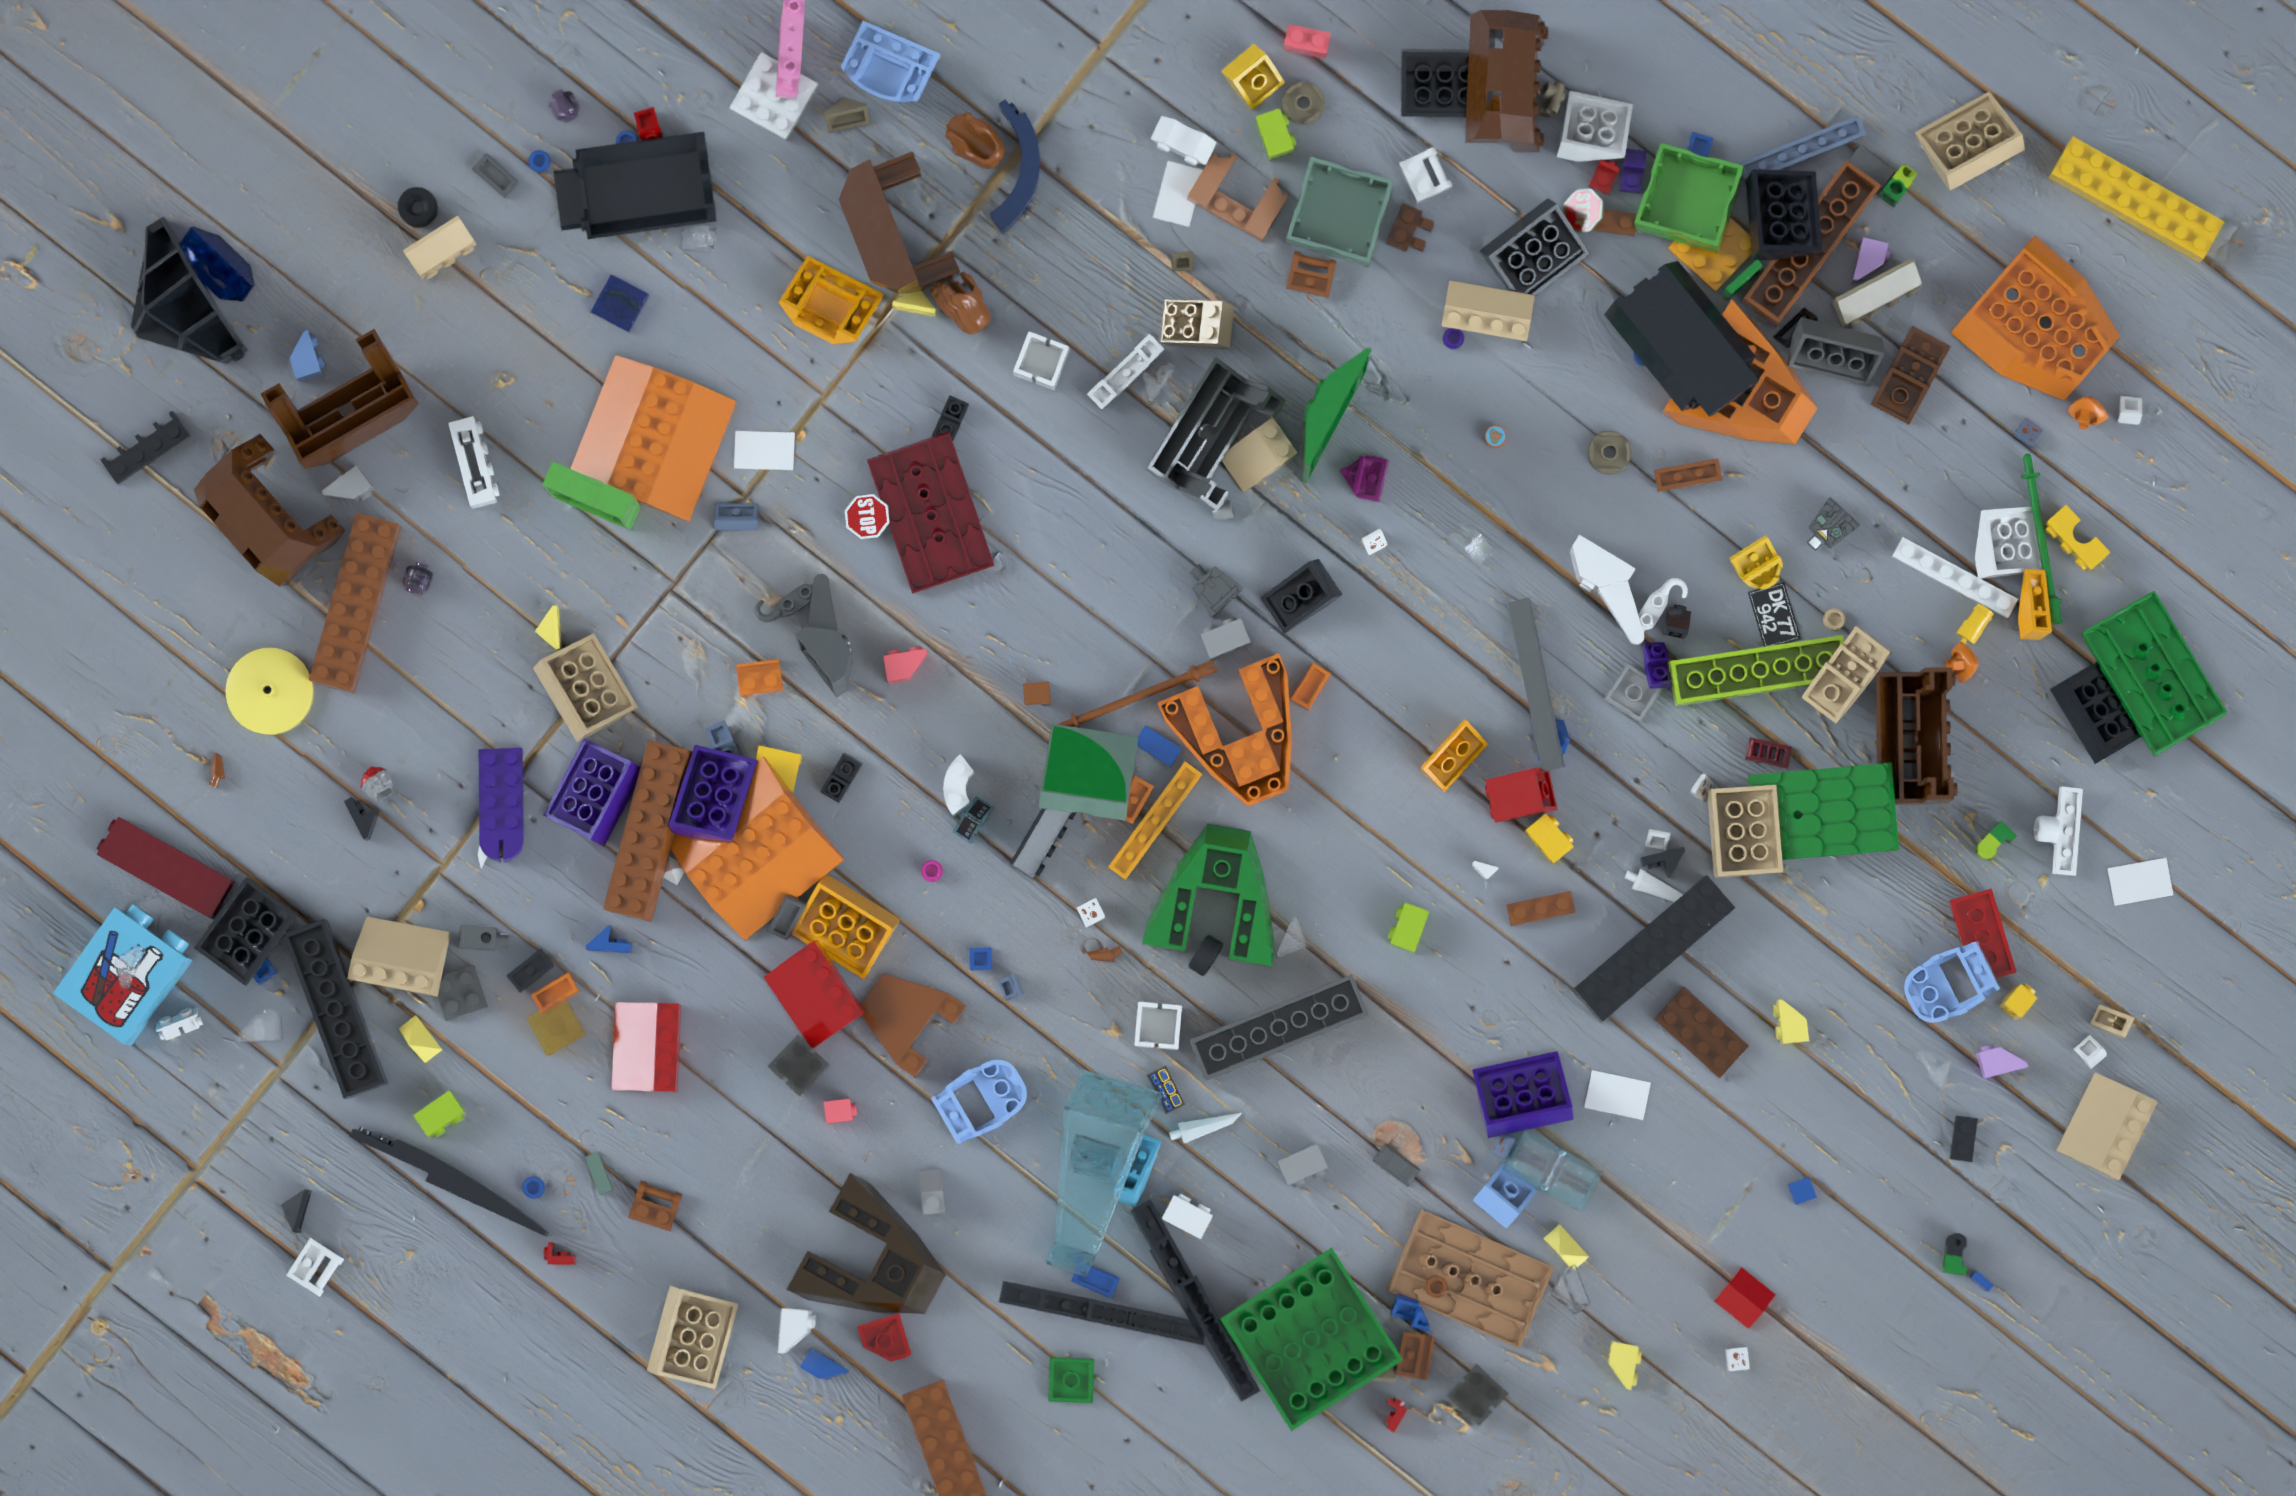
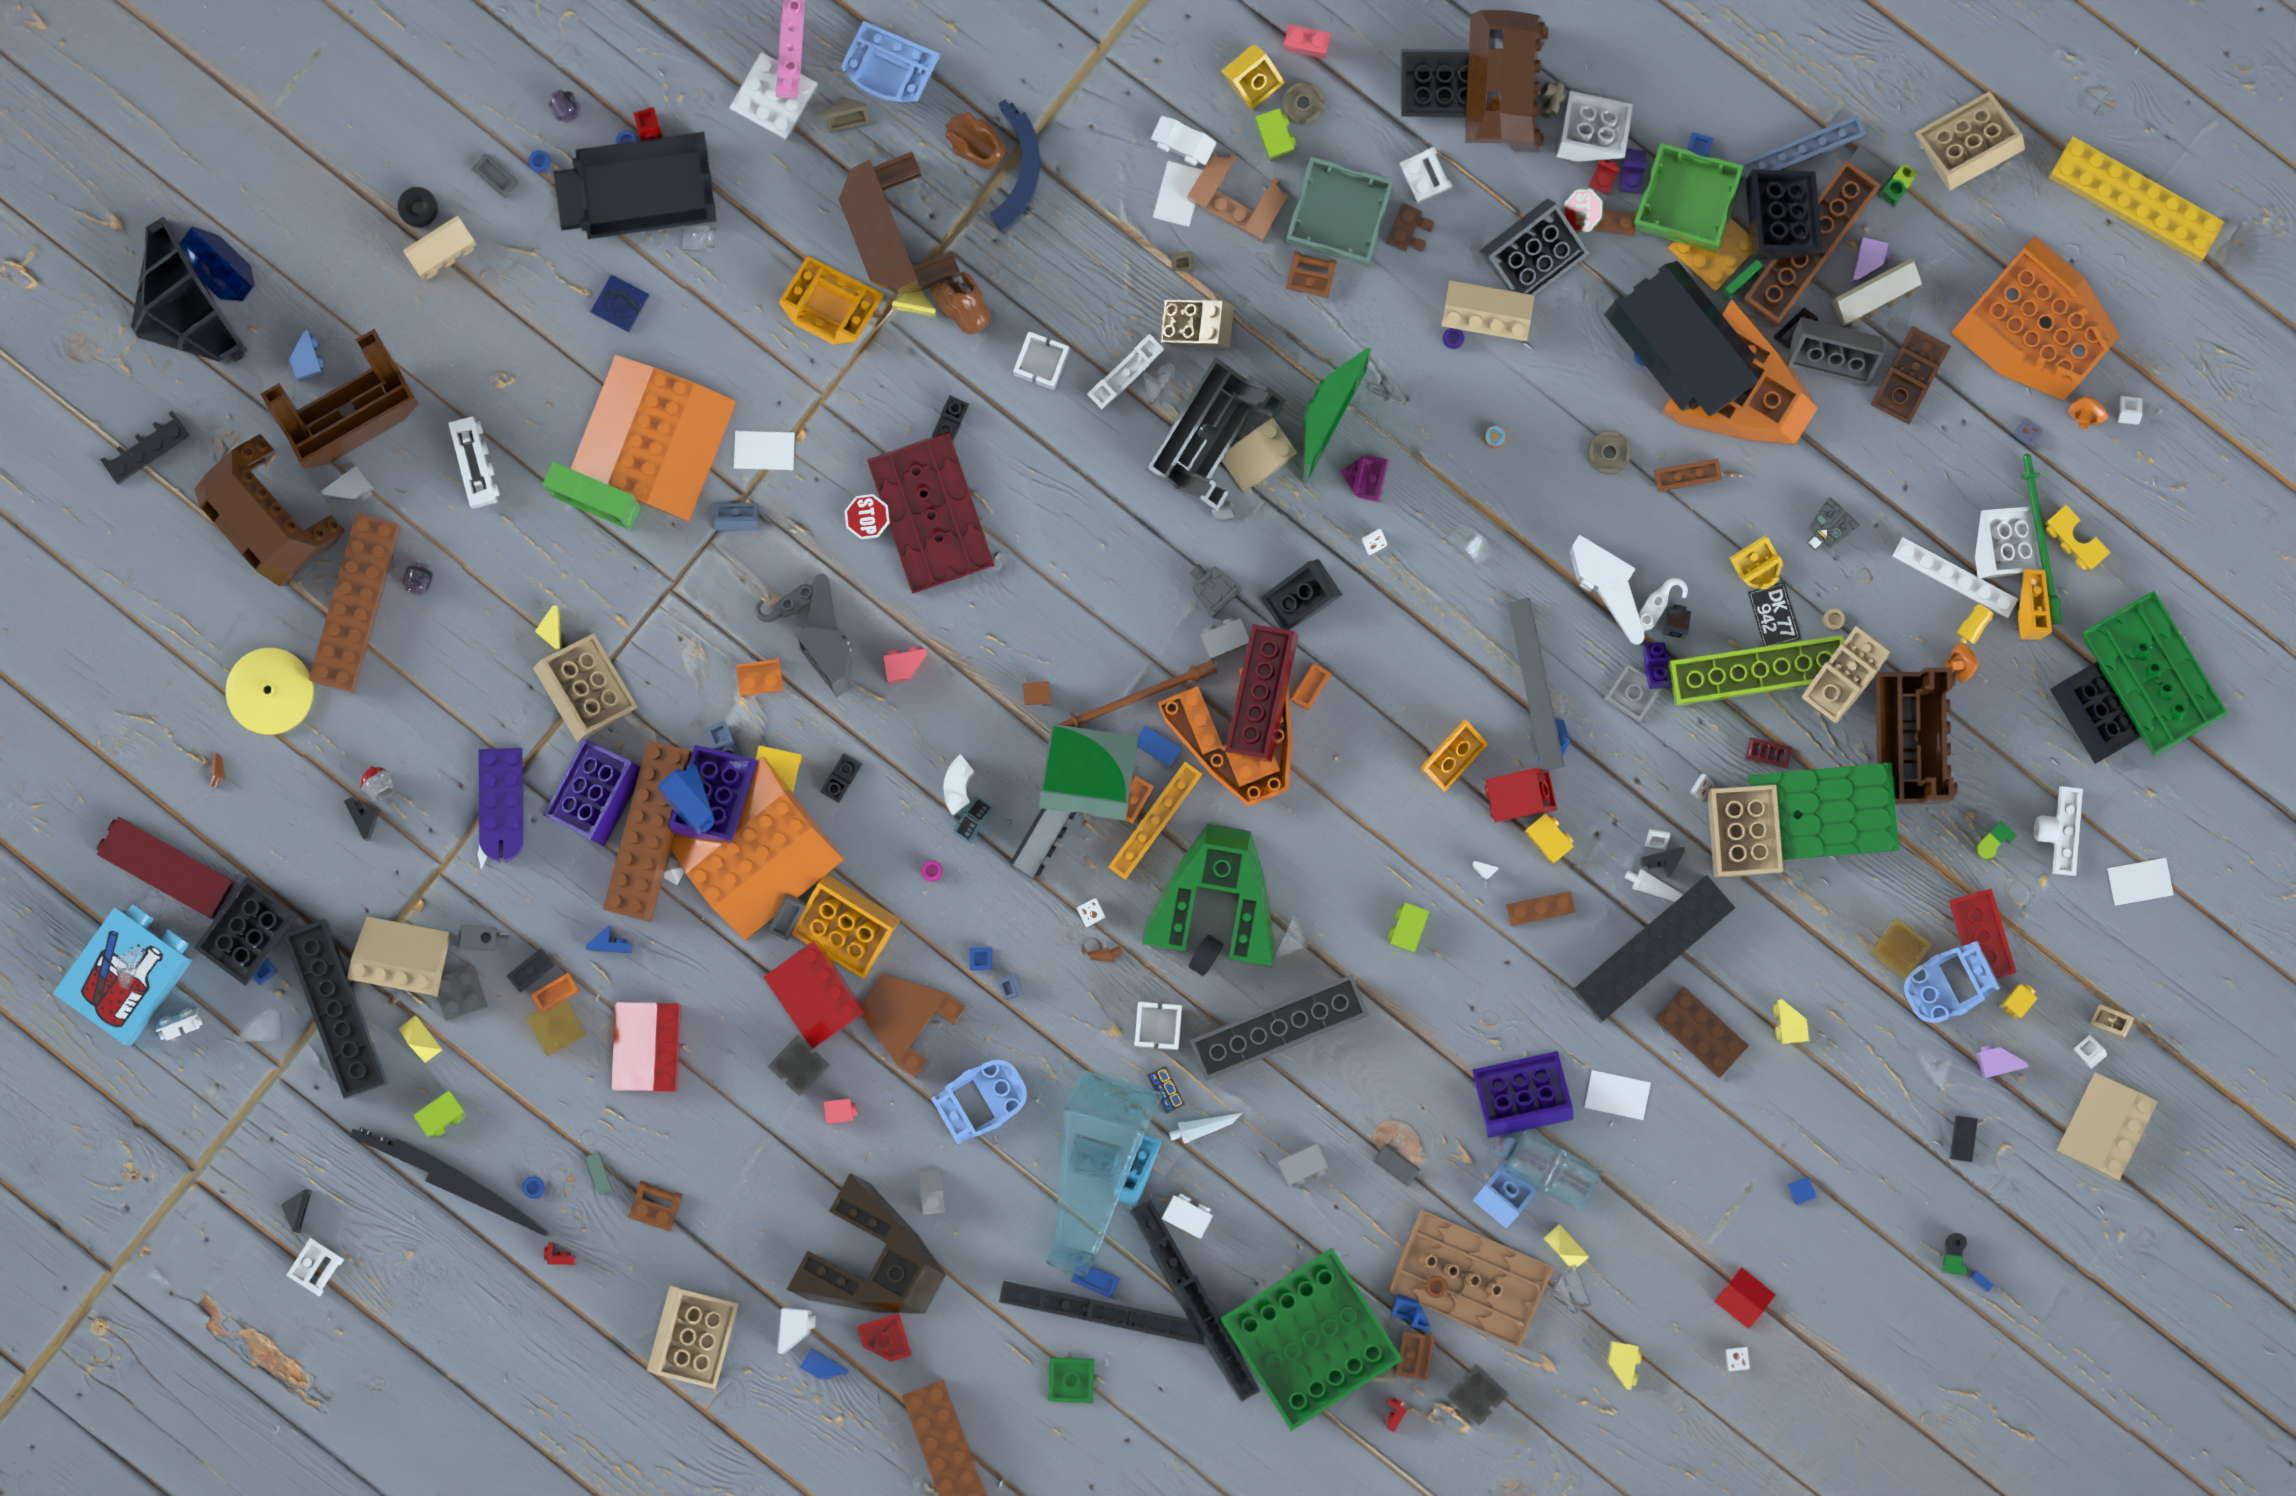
none -> blue slope [658,763,715,835]
none -> dark red arch [1225,624,1299,763]
none -> clear yellow brick [1867,918,1932,980]

